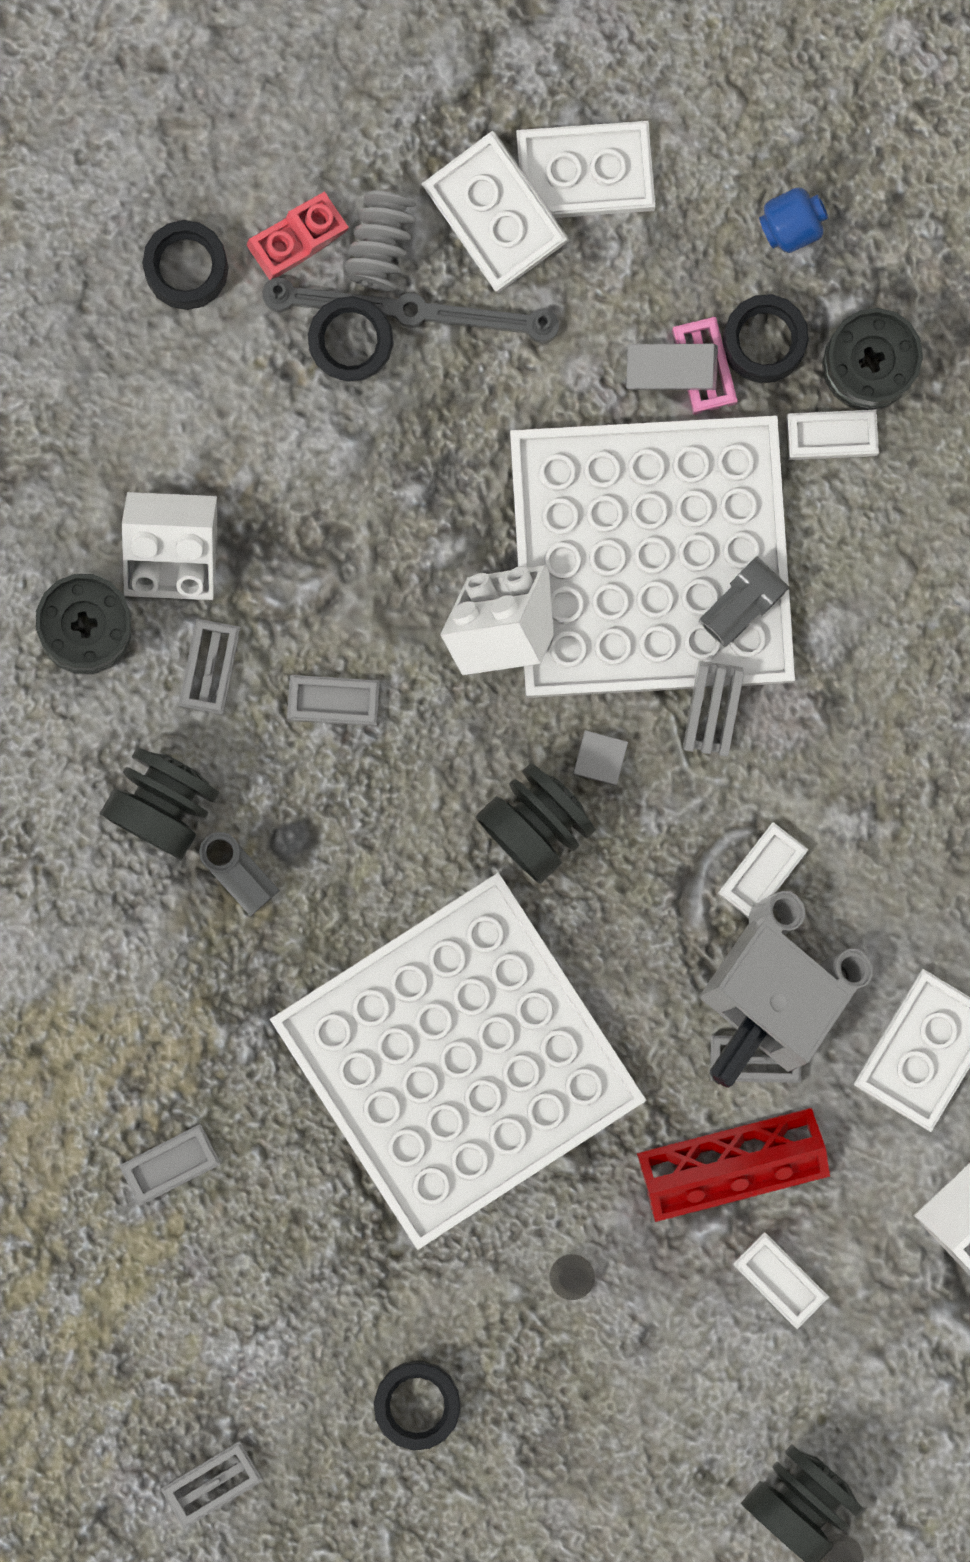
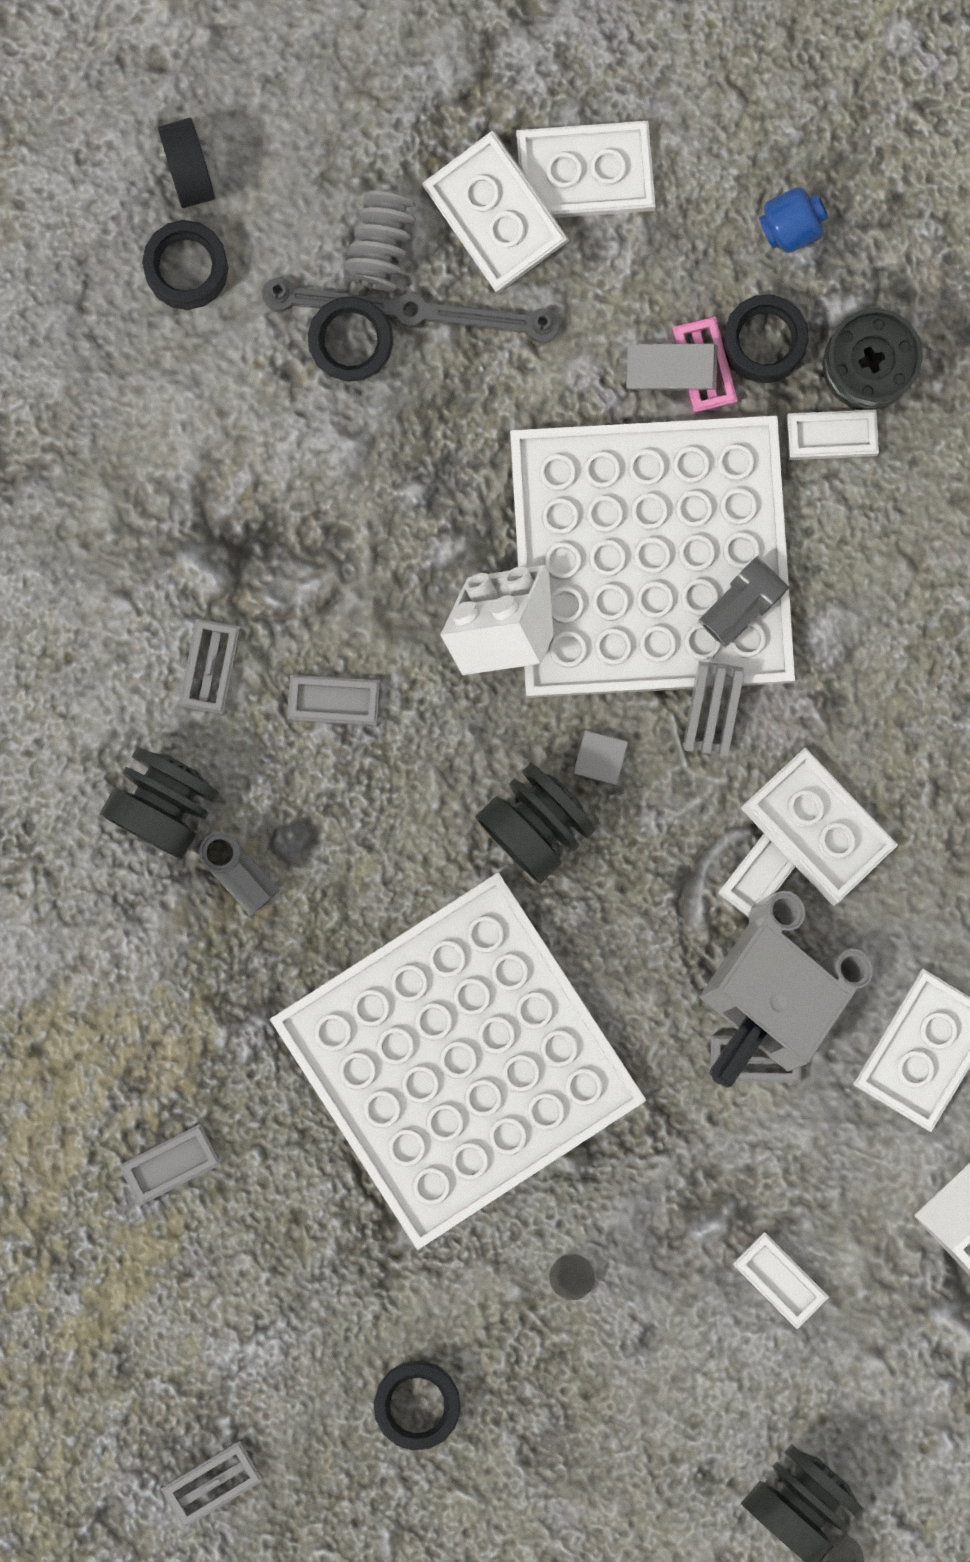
pearl dark grey wheel [36,574,131,675] -> none
white slope [122,492,217,600] -> none
coral slope [246,191,349,280] -> none
red fence [637,1108,830,1222] -> none
none -> black tyre [158,117,215,208]
none -> white tile [741,747,898,906]

